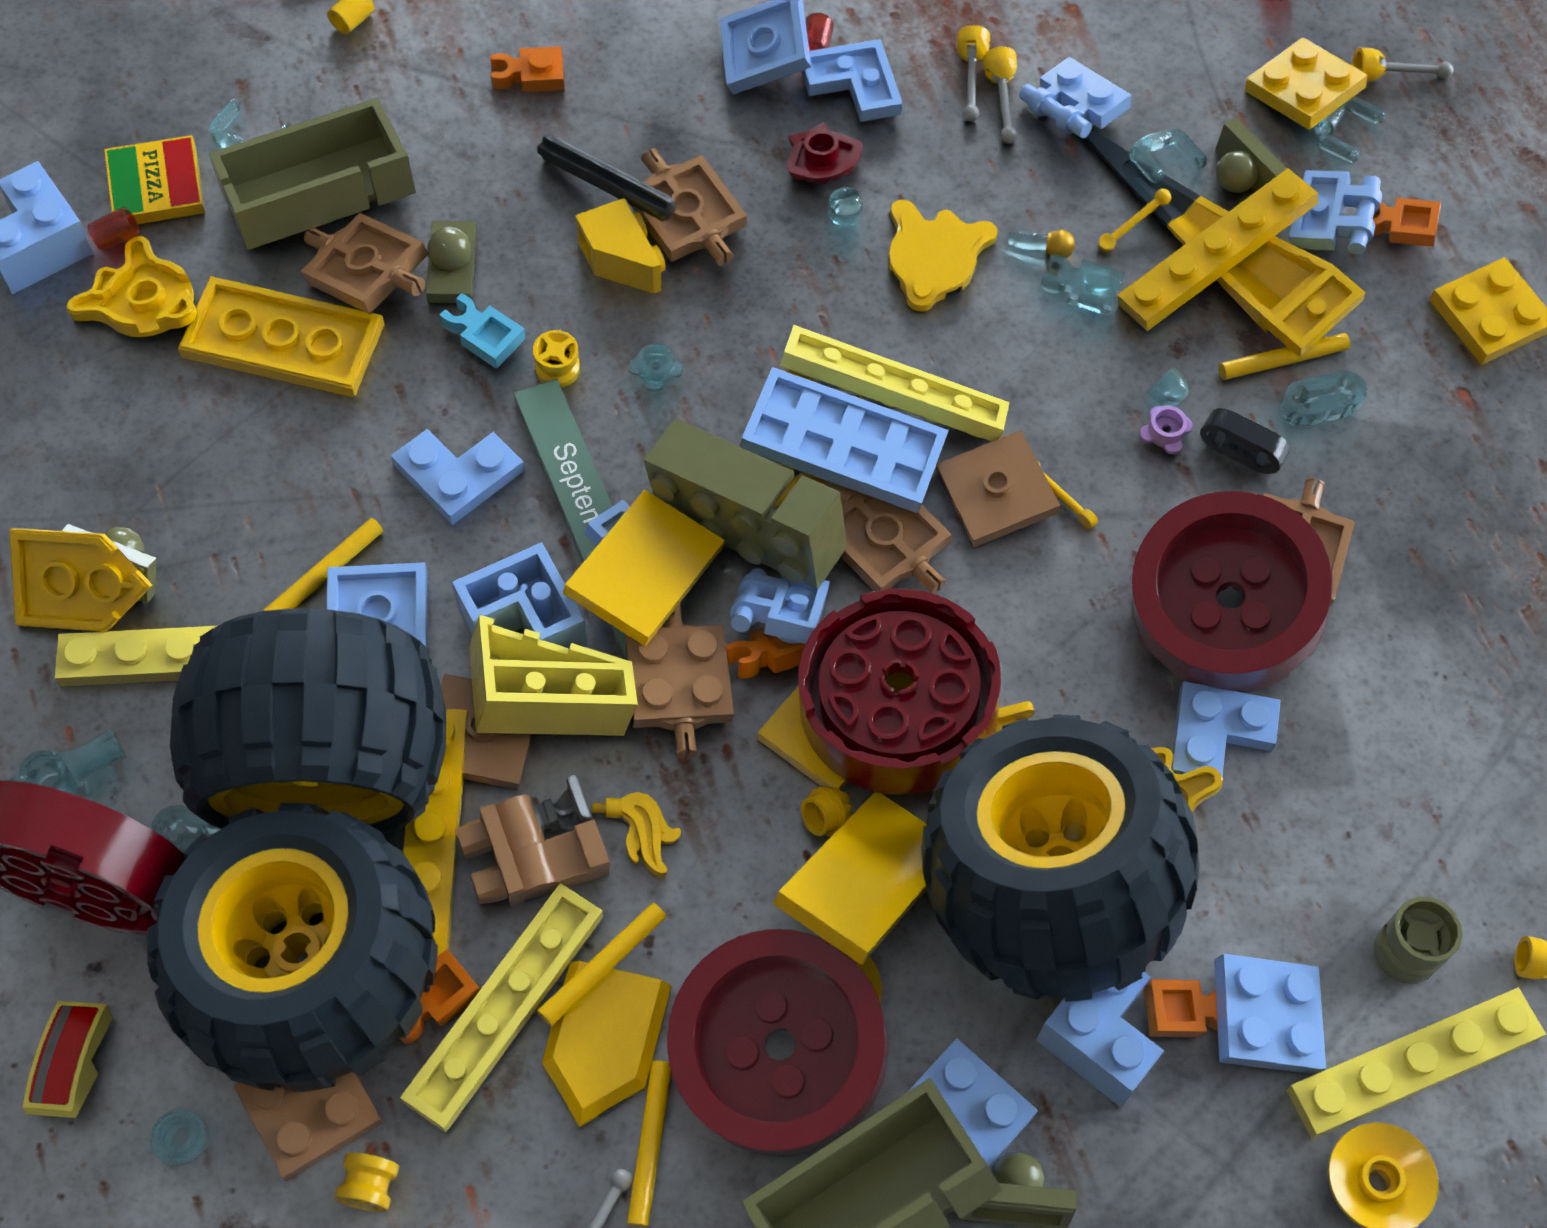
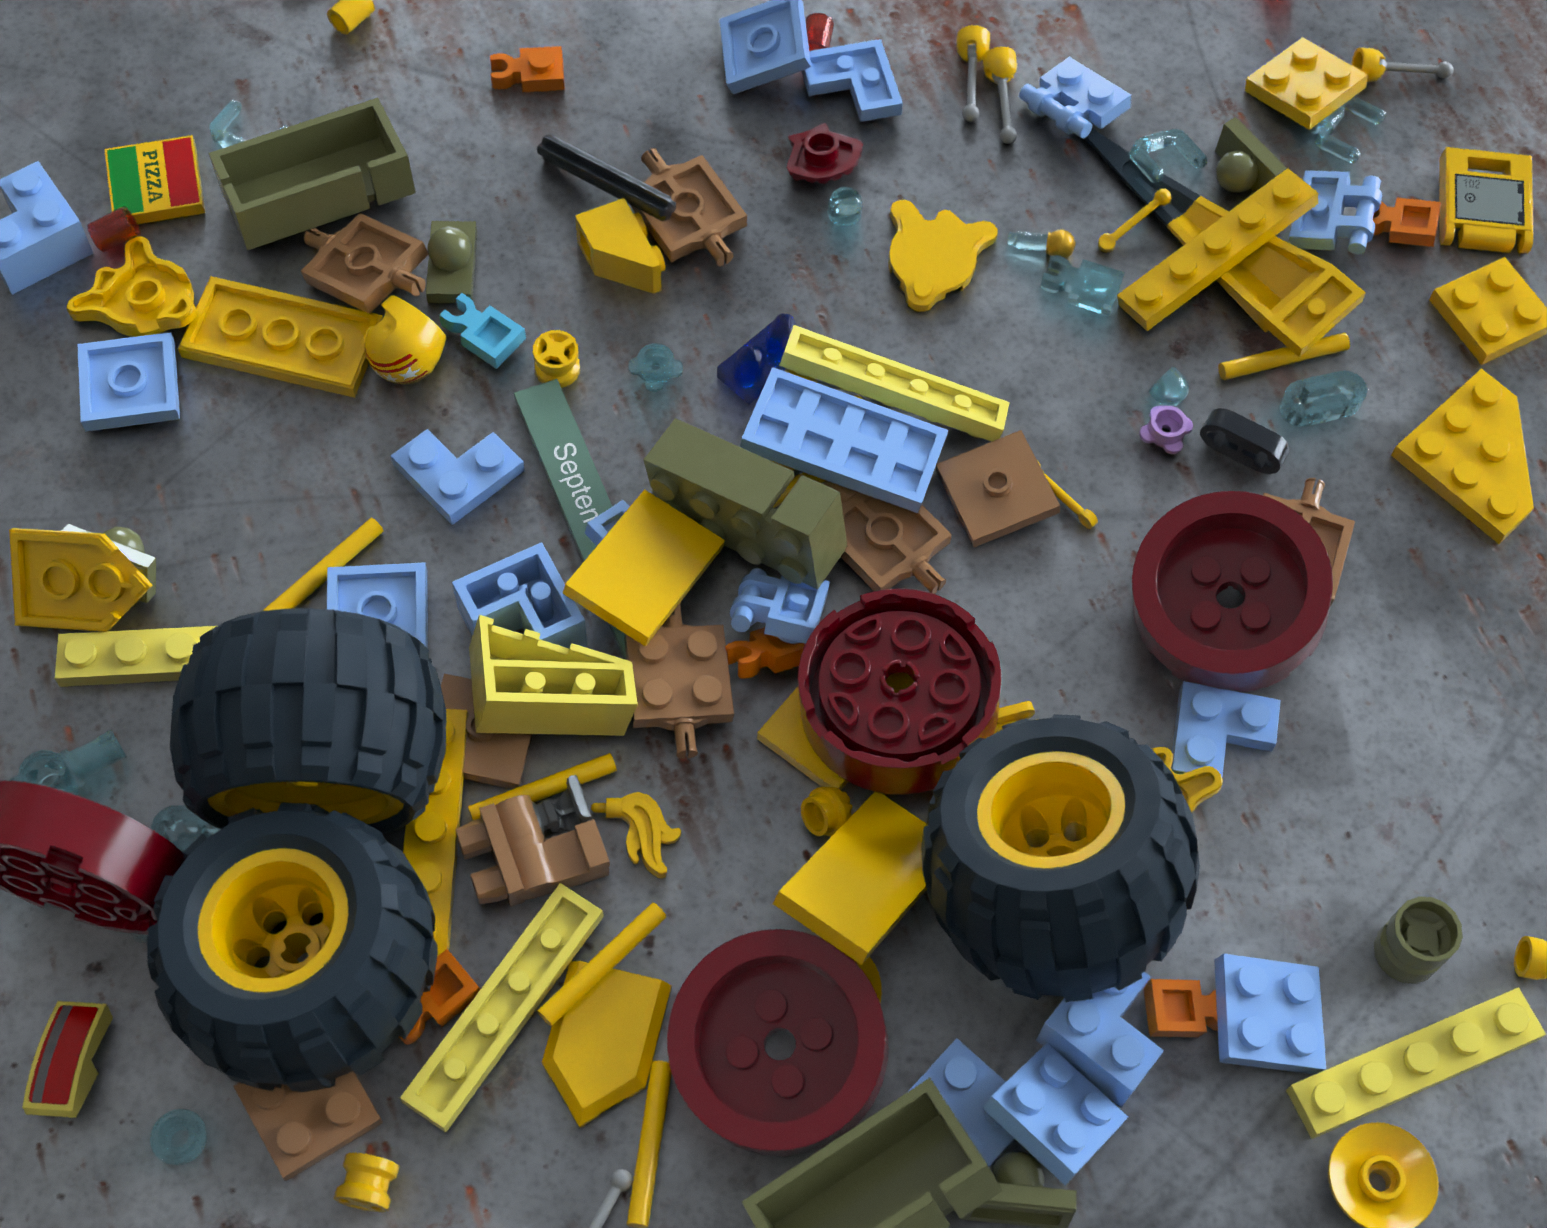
none -> light blue plate [77,332,180,432]
none -> yellow helmet [365,295,446,384]
none -> yellow bar [468,753,617,821]
none -> clear blue tile [717,313,797,404]
none -> light blue plate [983,1043,1128,1186]
none -> yellow plate [1391,368,1534,544]
none -> yellow container [1439,147,1533,254]

